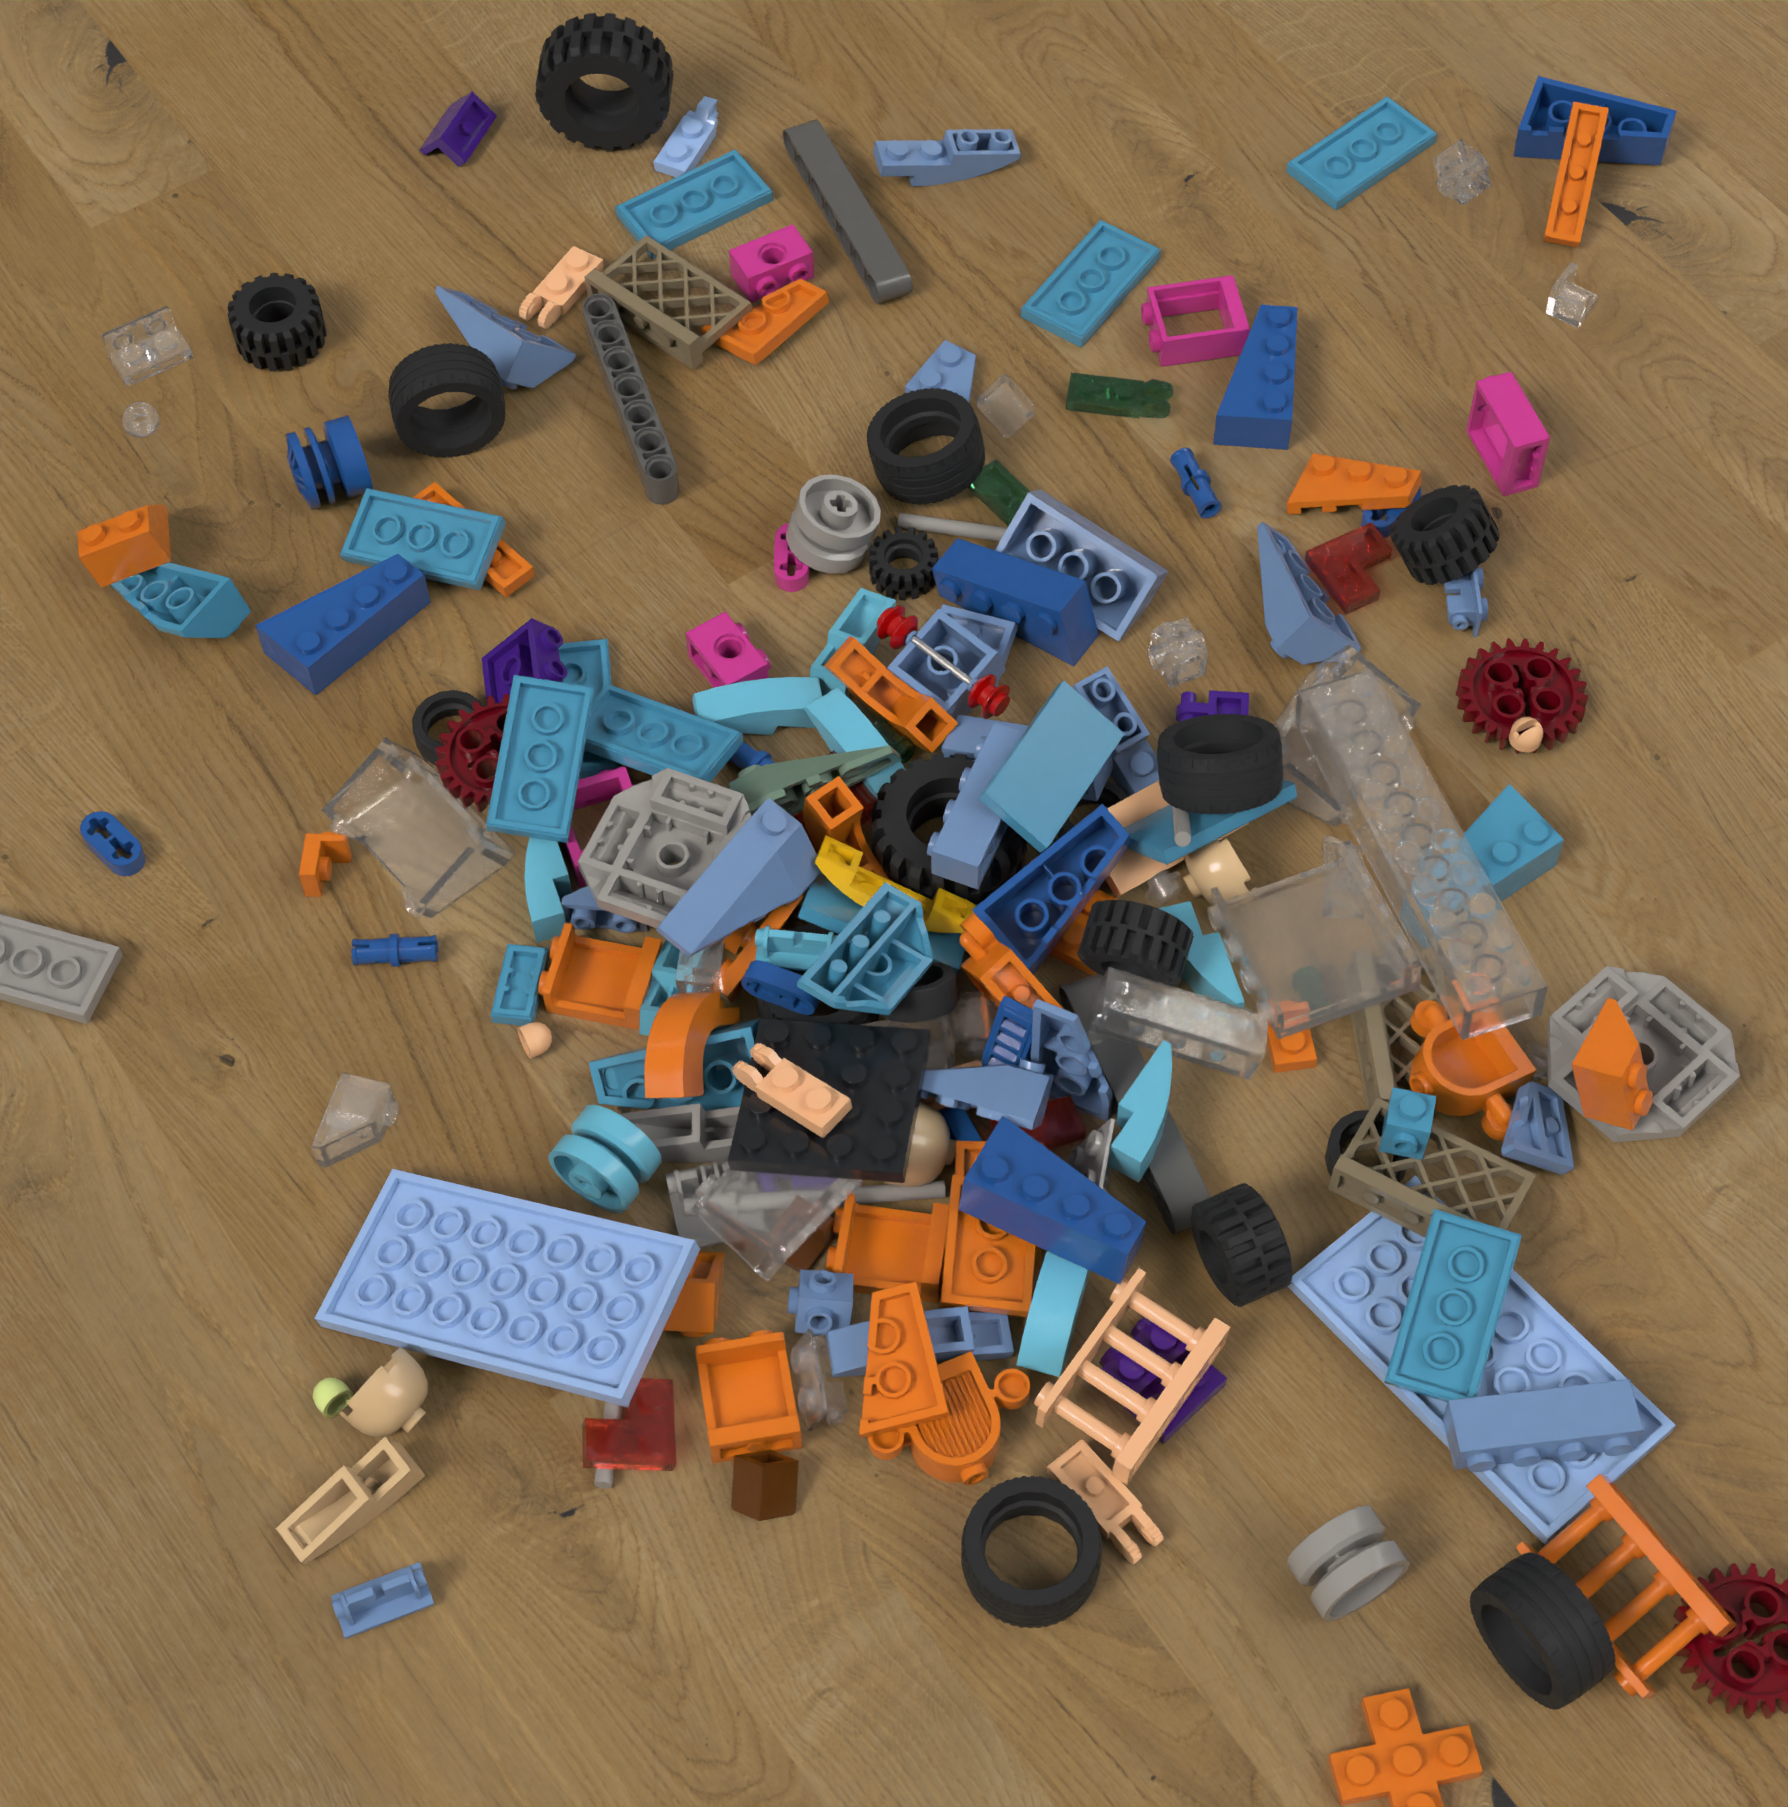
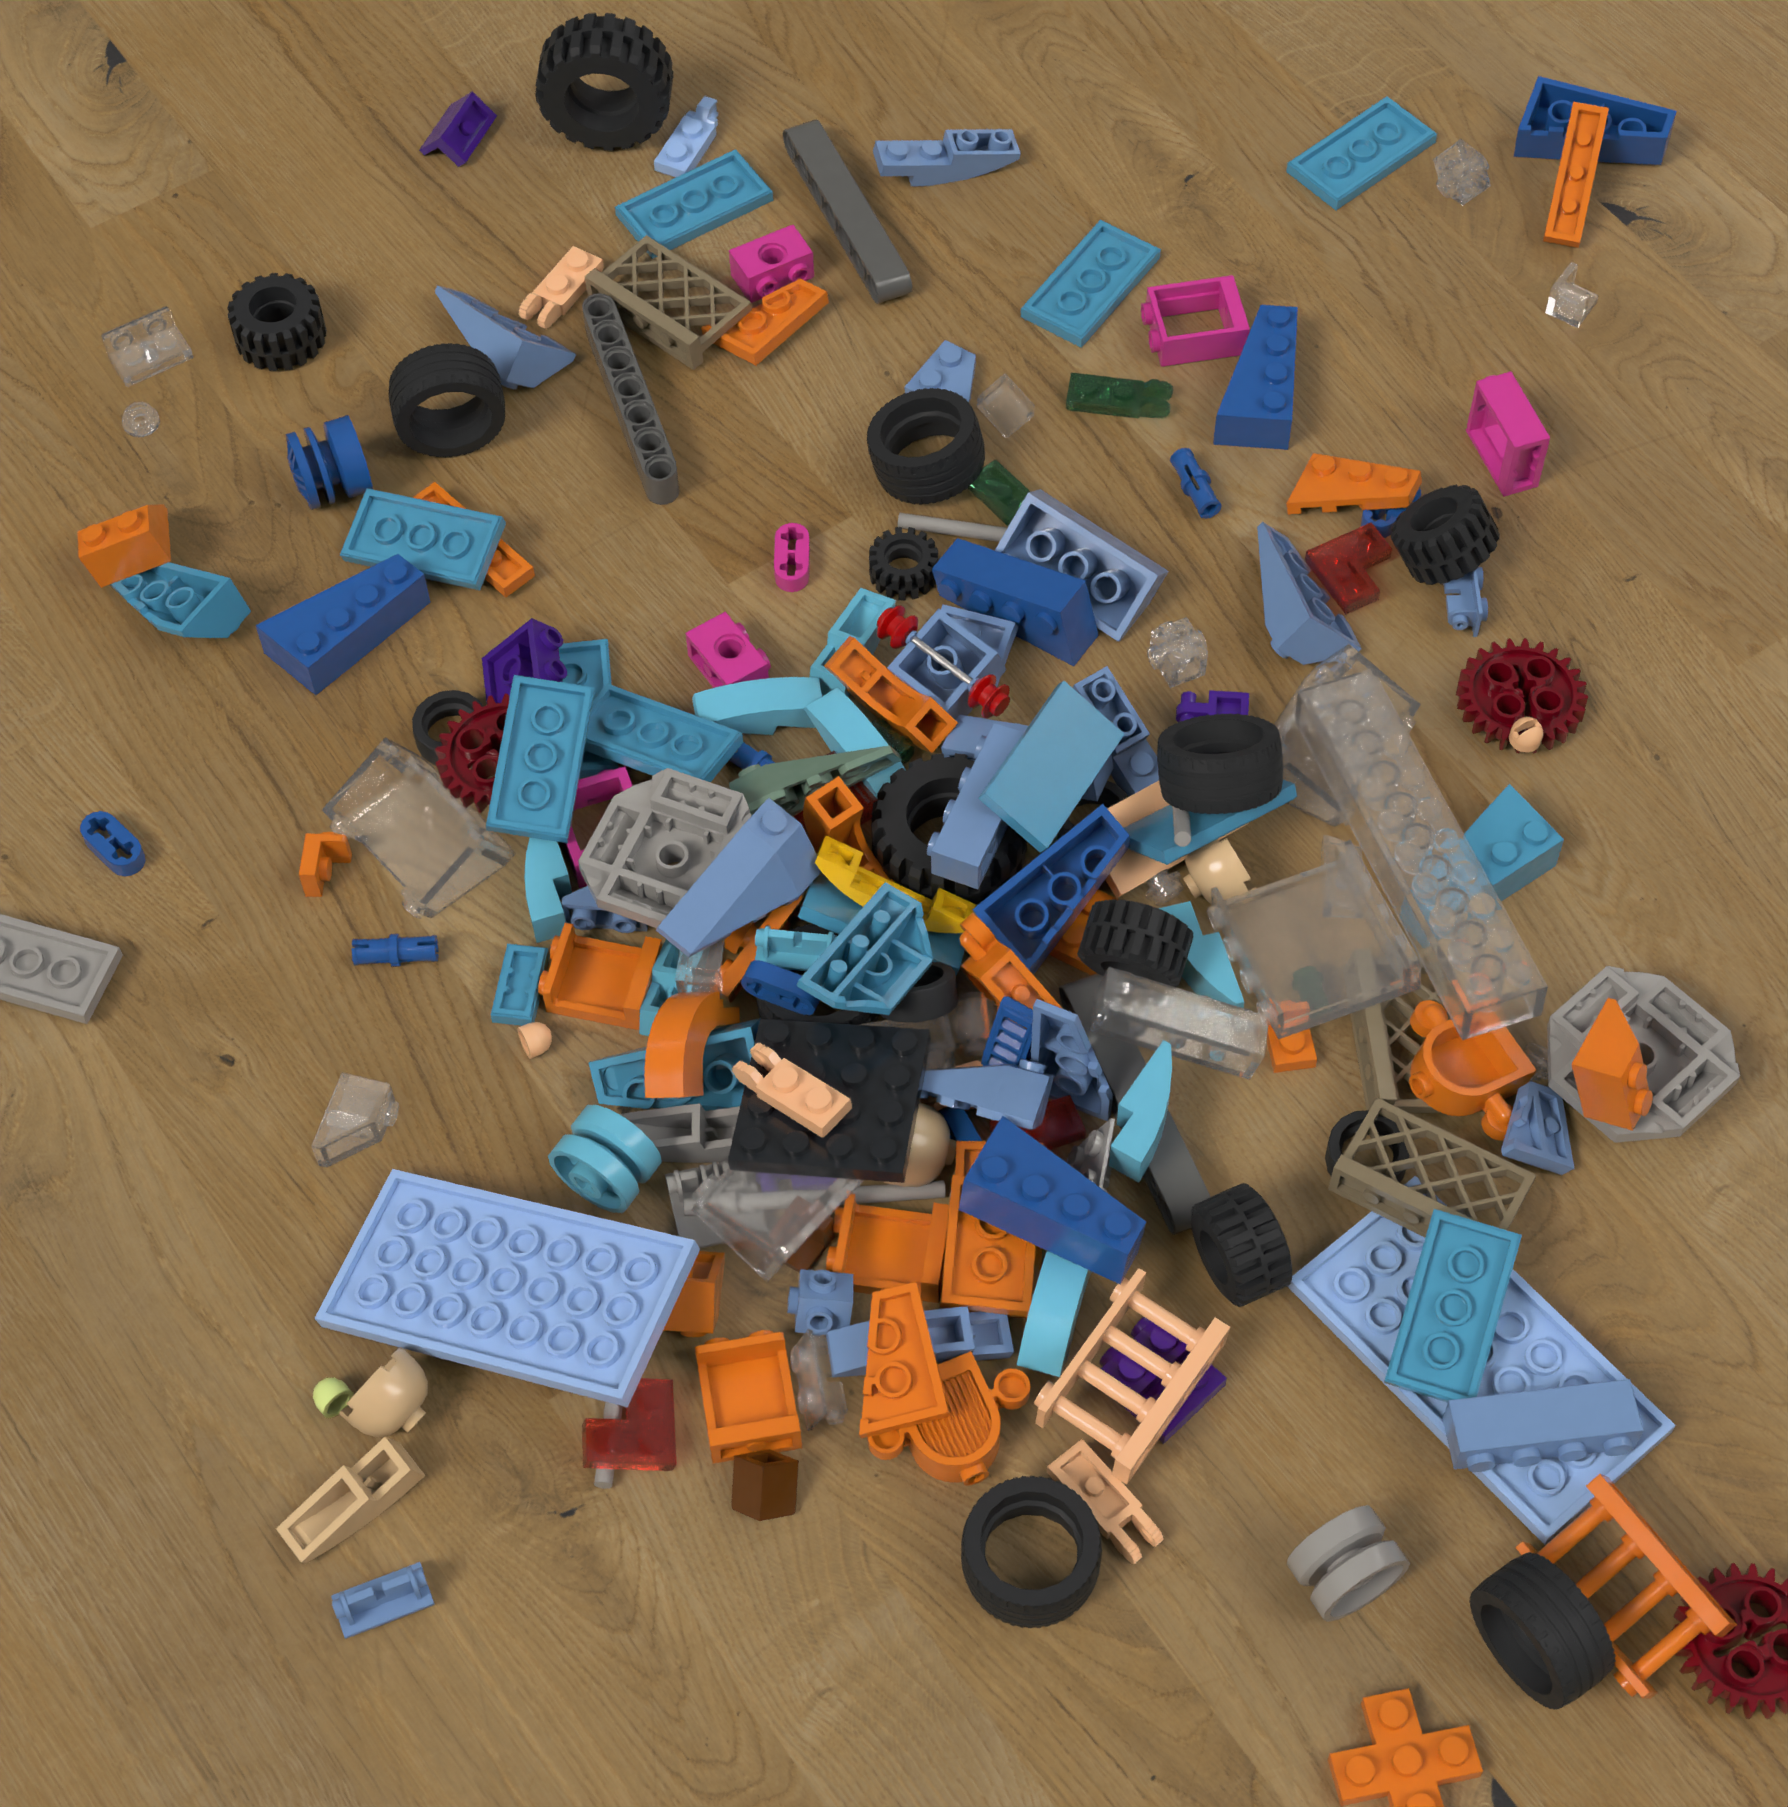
light grey wheel [786,474,881,574] -> none
dark azure brick [1379,1087,1437,1160] -> none

